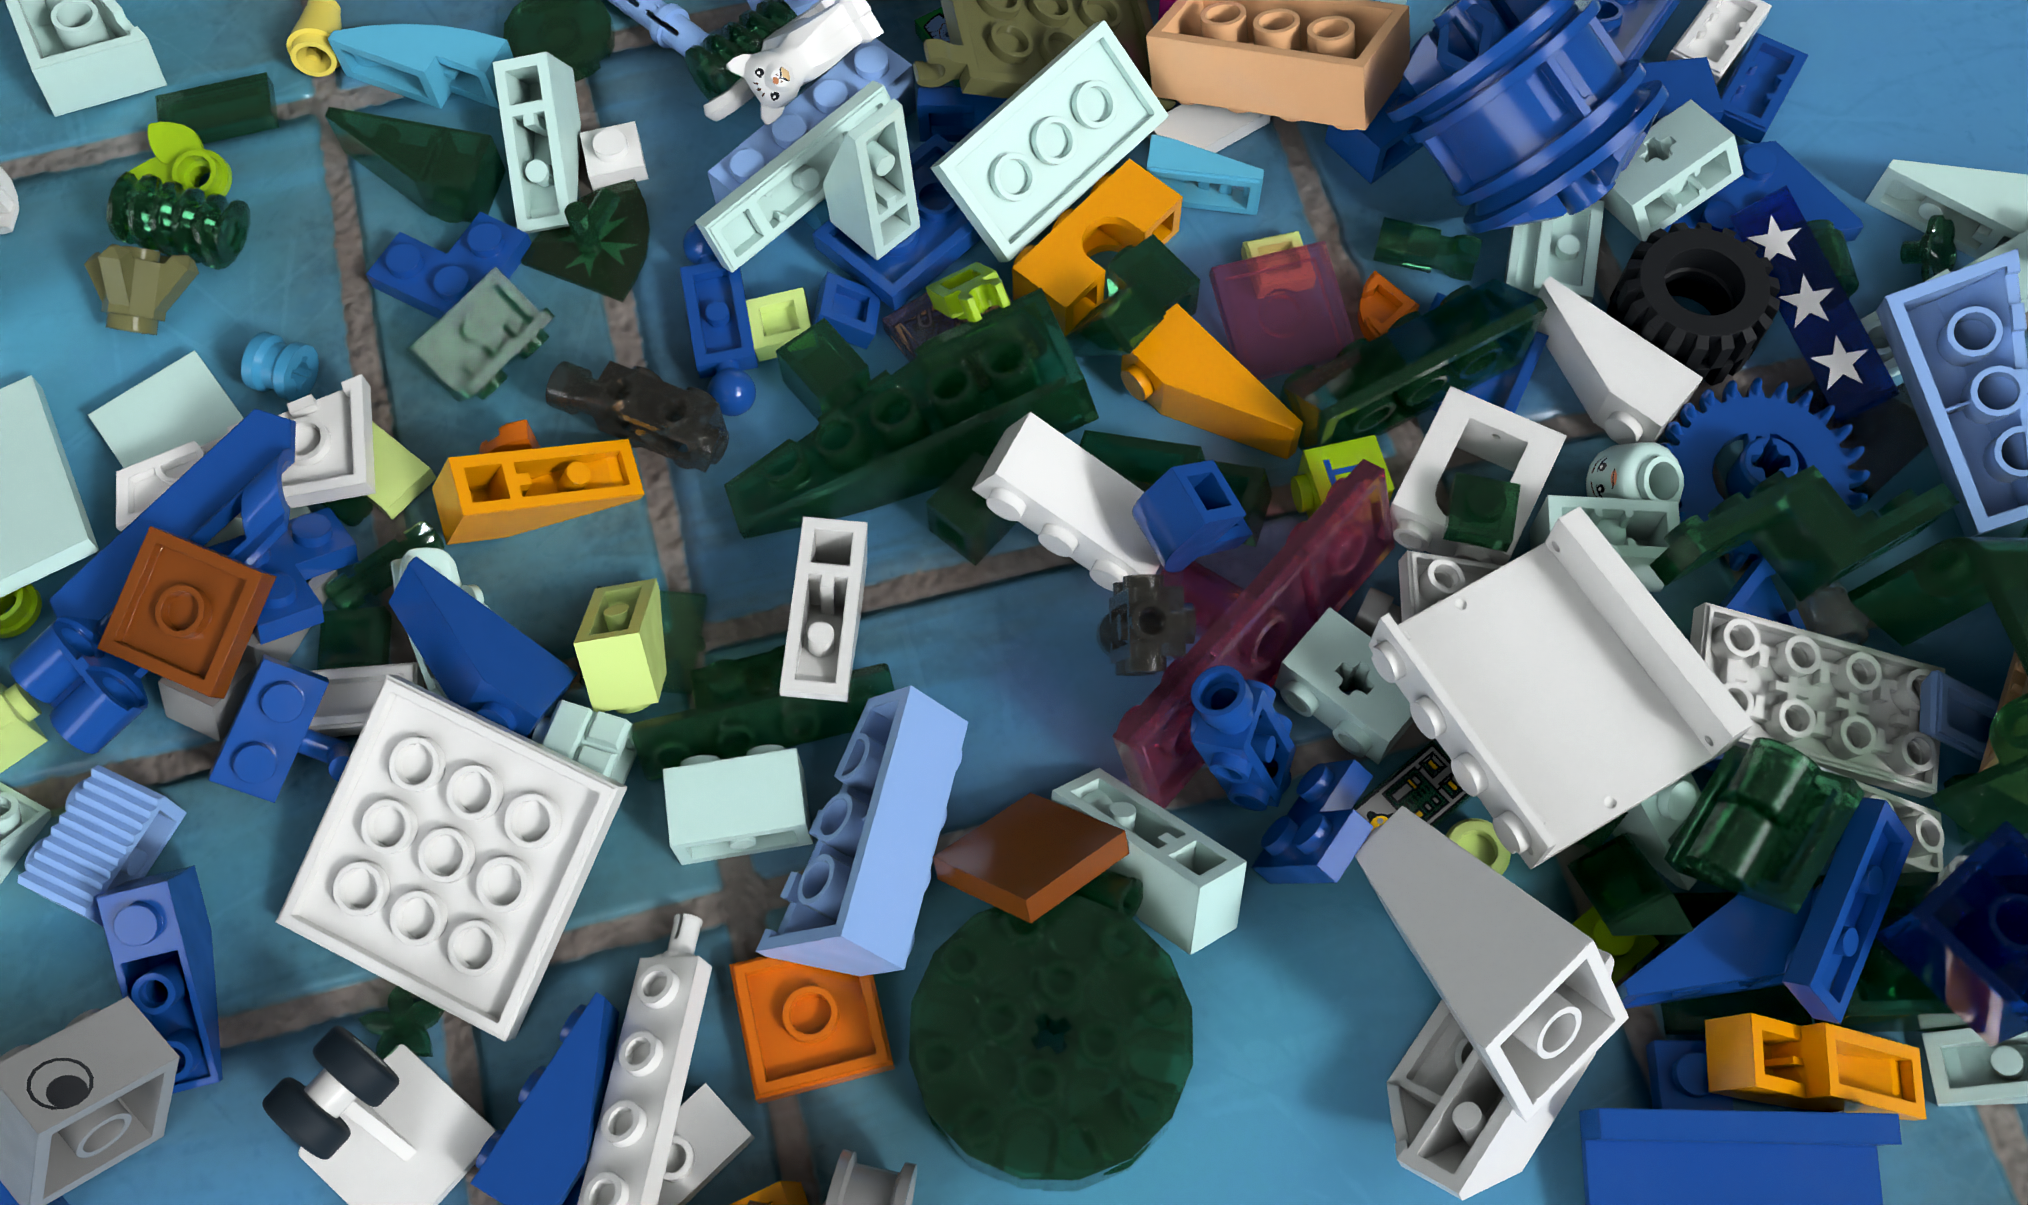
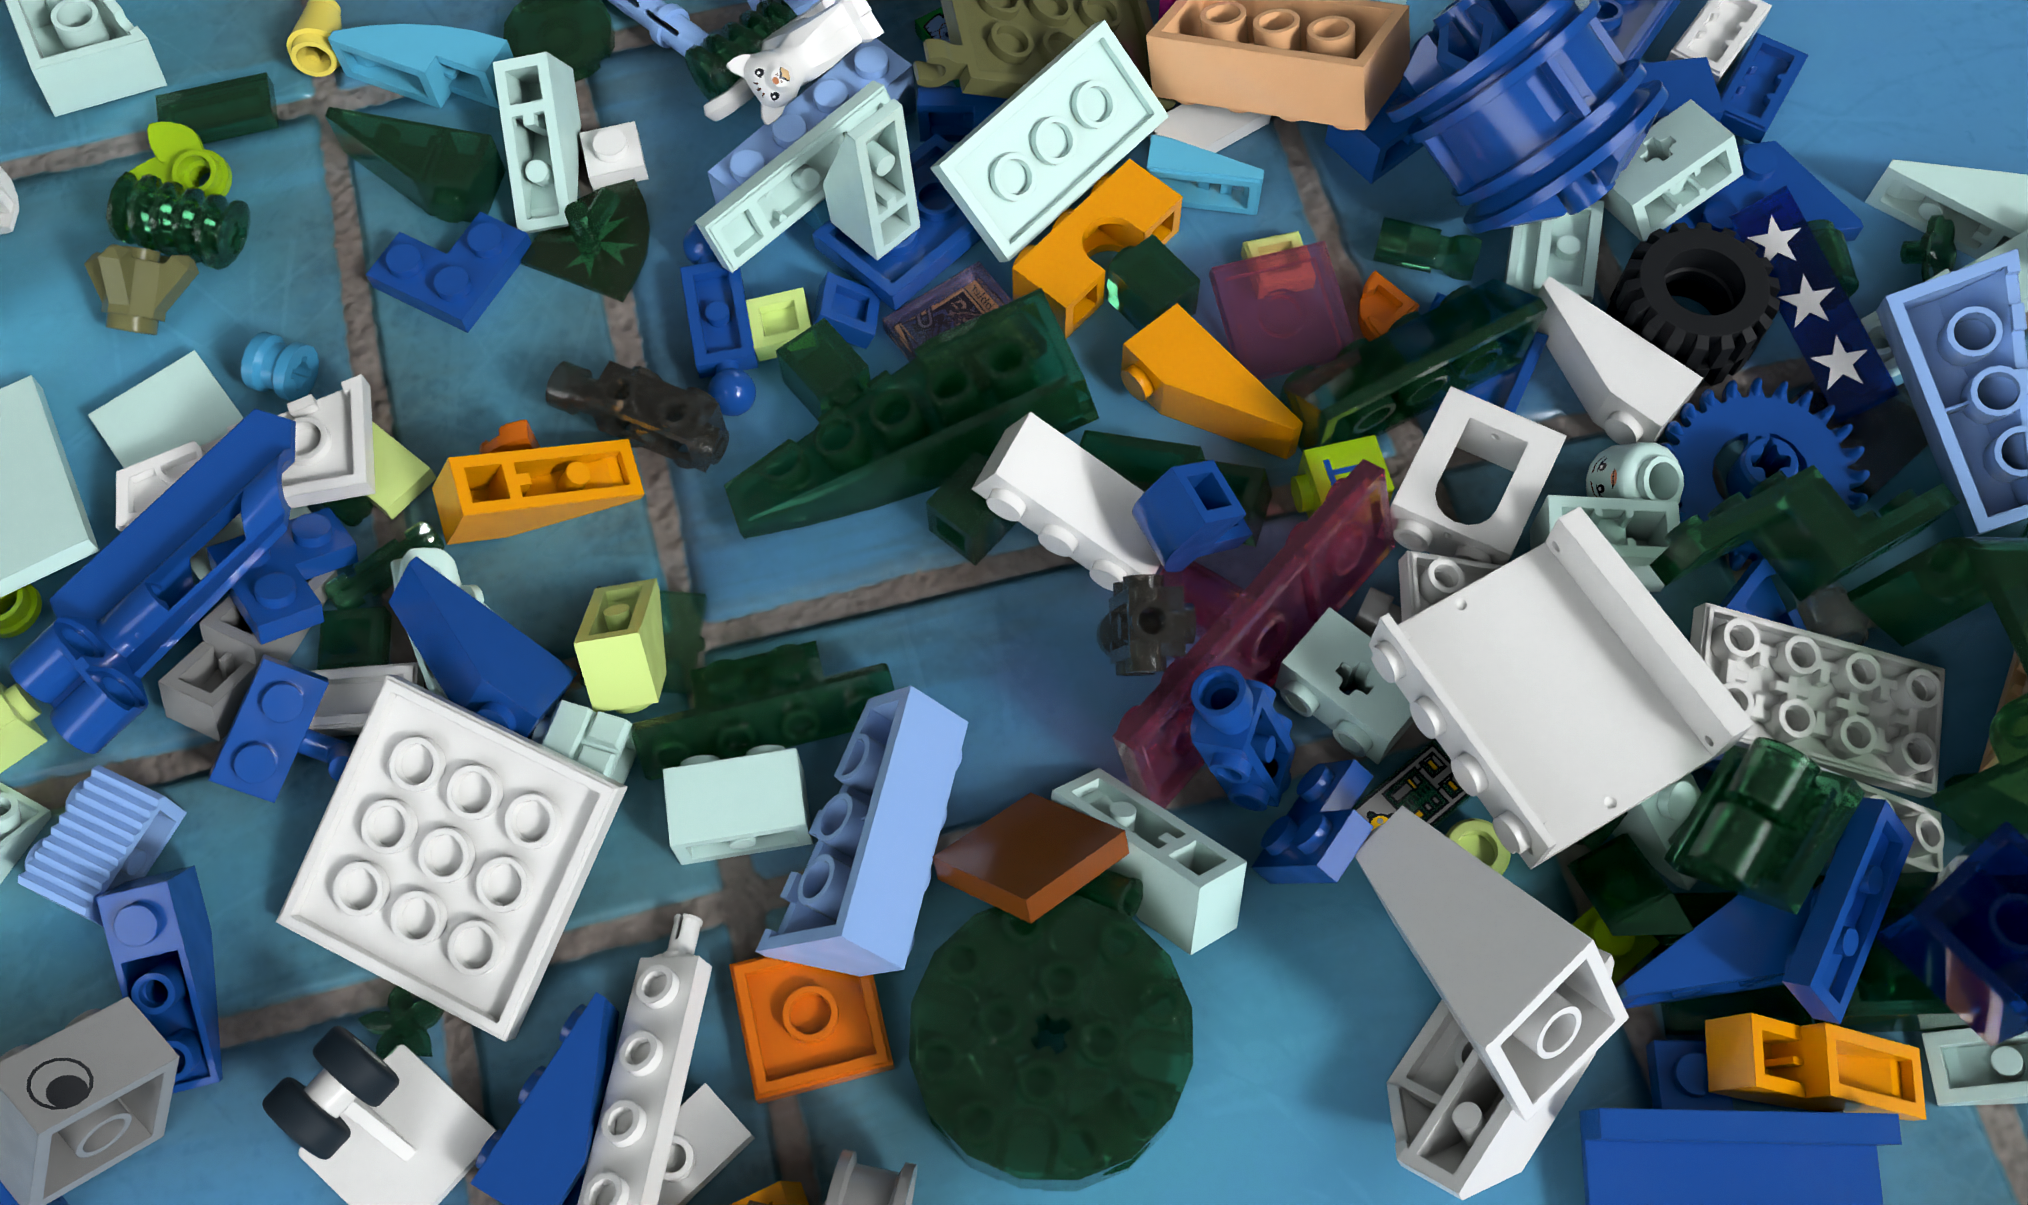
dark orange tile [97,526,277,699] -> none
clear green bracket [406,266,555,402] -> none
white slope [779,516,868,702] -> none
lime plate [925,262,1010,322] -> none
clear green slope [1056,280,1166,357] -> none
clear green plate [1443,472,1521,552] -> none
medium blue tile [1919,670,1999,761] -> none

